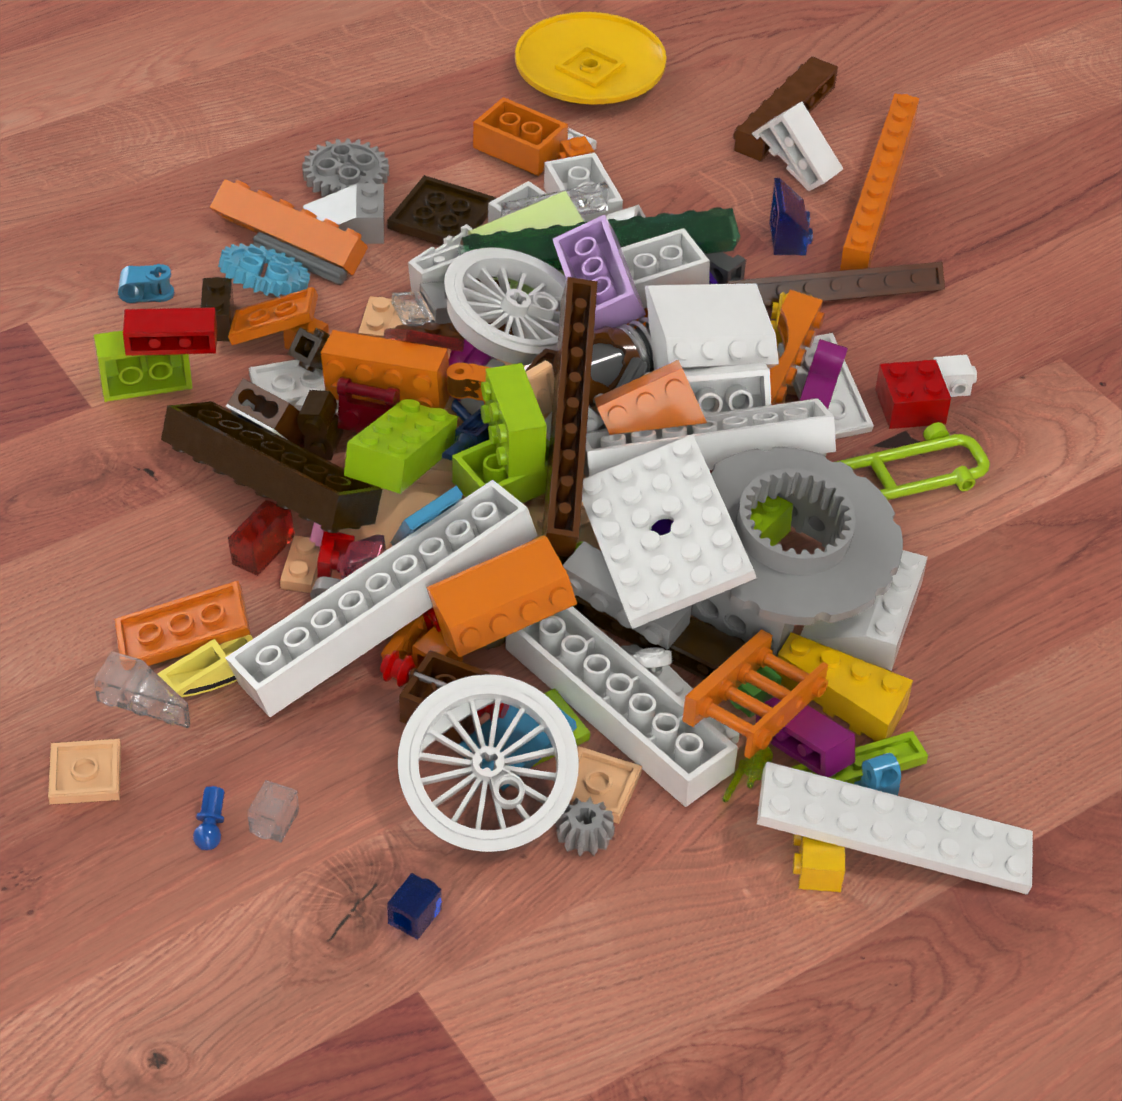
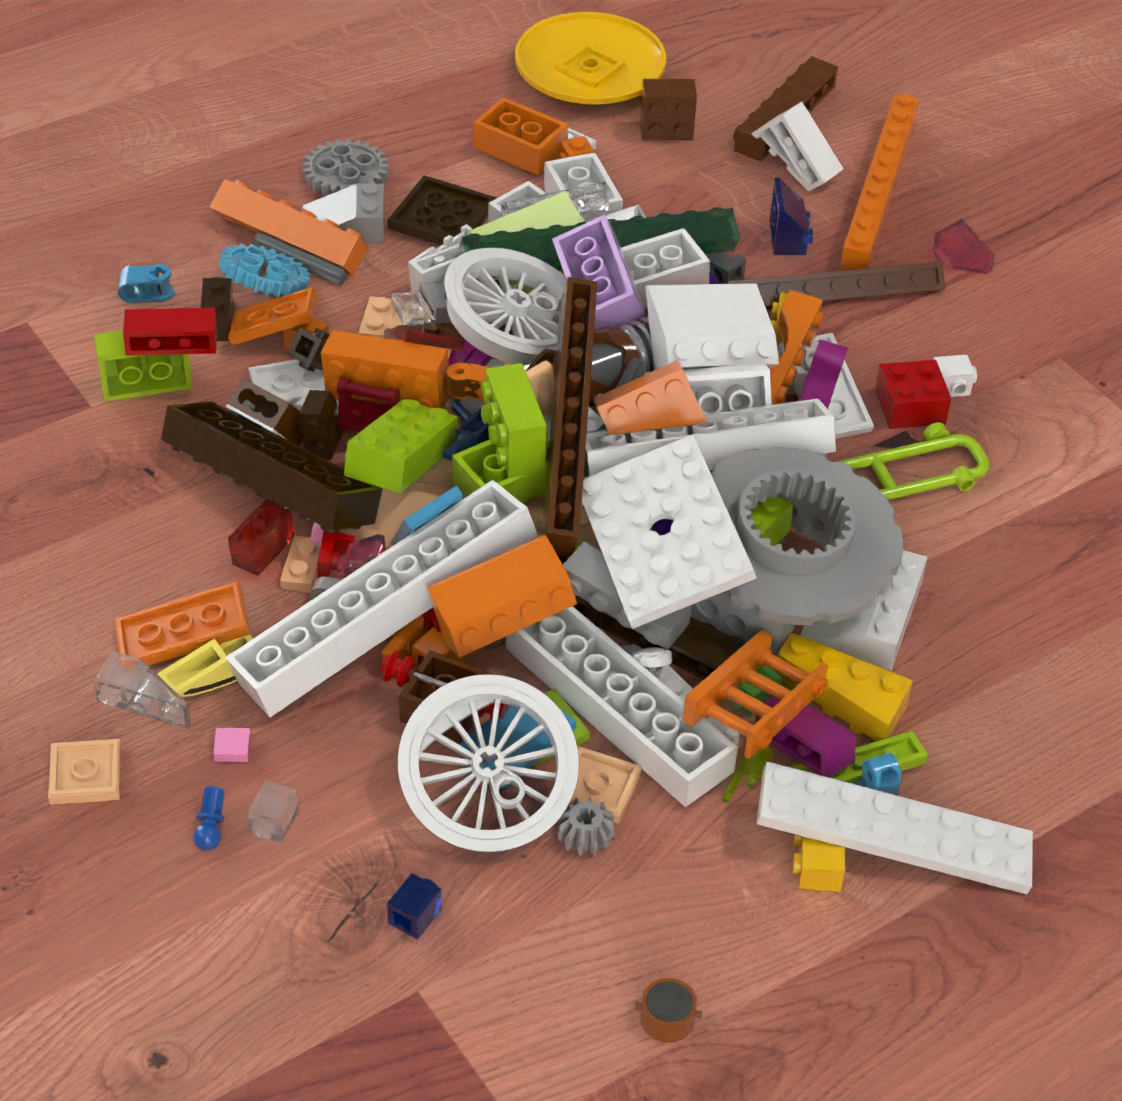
none -> bright pink tile [213,728,251,762]
none -> piece [635,978,702,1043]
none -> reddish brown brick [640,79,697,140]
none -> clear pink slope [933,219,994,274]

